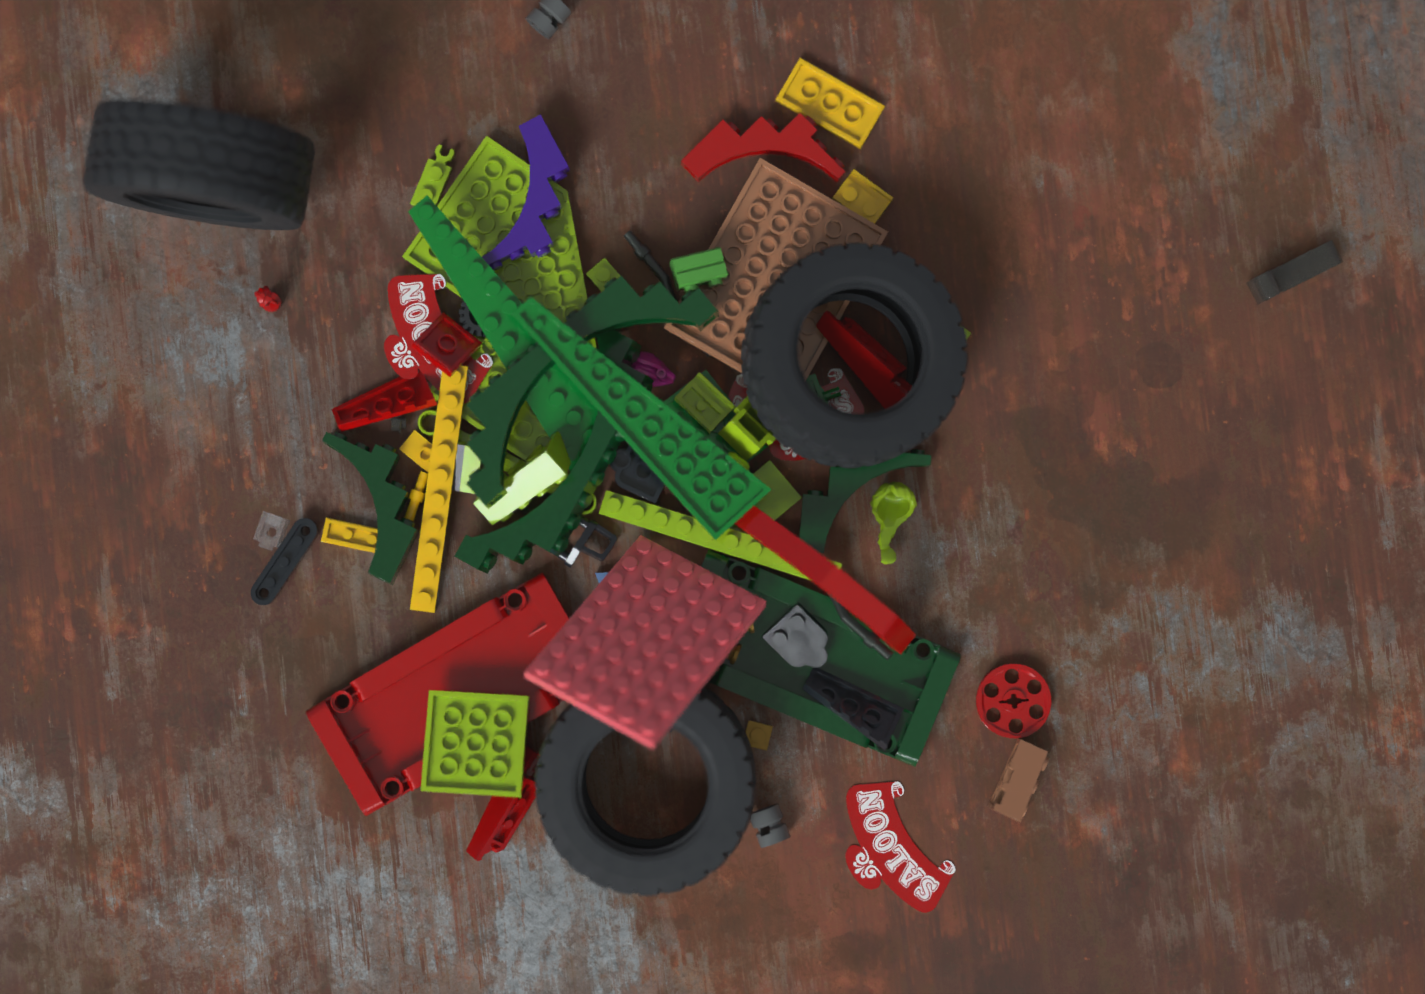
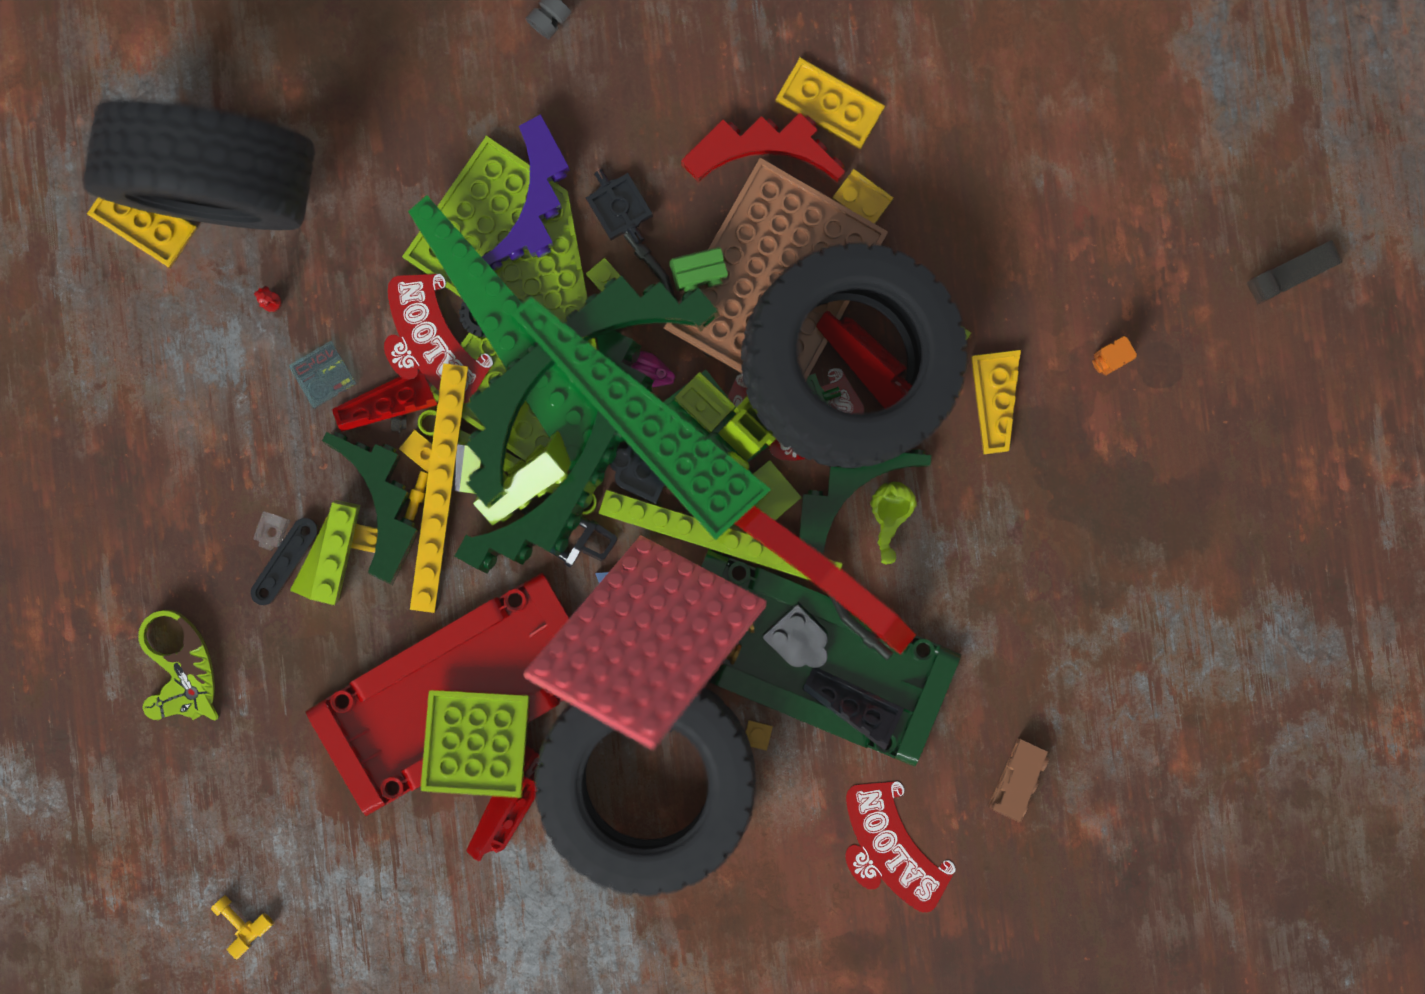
lime plate [410,144,455,206] -> none
red plate [411,312,482,377] -> none
dark grey wheel [750,803,791,848] -> none
red wedge [976,663,1051,738] -> none
none -> yellow tile [87,197,197,269]
none -> lime animal [139,610,218,720]
none -> yellow bar [211,895,275,960]
none -> clear light blue tile [289,341,357,409]
none -> lime wedge [290,500,361,605]
none -> black plate [586,169,653,245]
none -> yellow wing [971,350,1021,455]
none -> orange brick [1092,336,1137,375]

